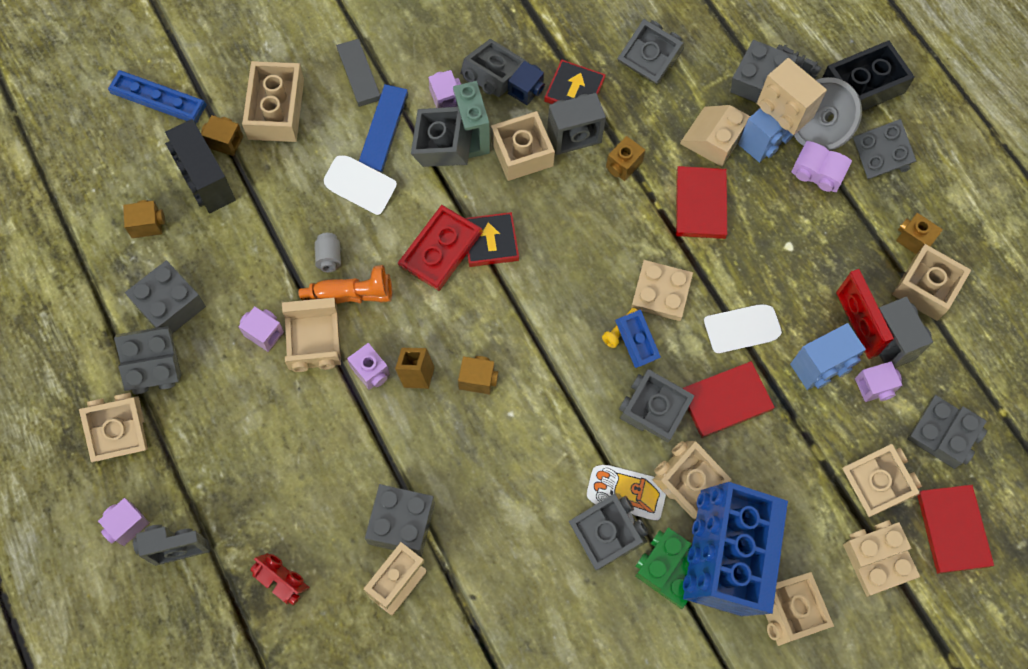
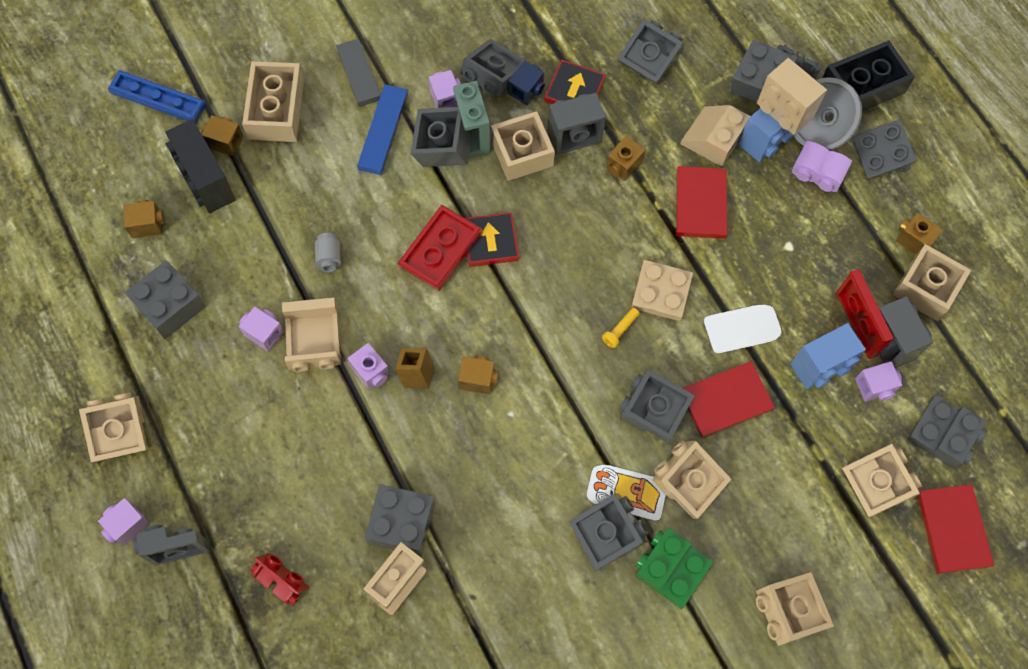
dark grey plate [114,326,182,394] -> none
orange piece [299,265,392,304] -> none
white sticker [324,156,397,215] -> none
blue plate [615,309,661,368] -> none
blue brick [683,482,788,616] -> none
tan plate [843,520,920,597] -> none

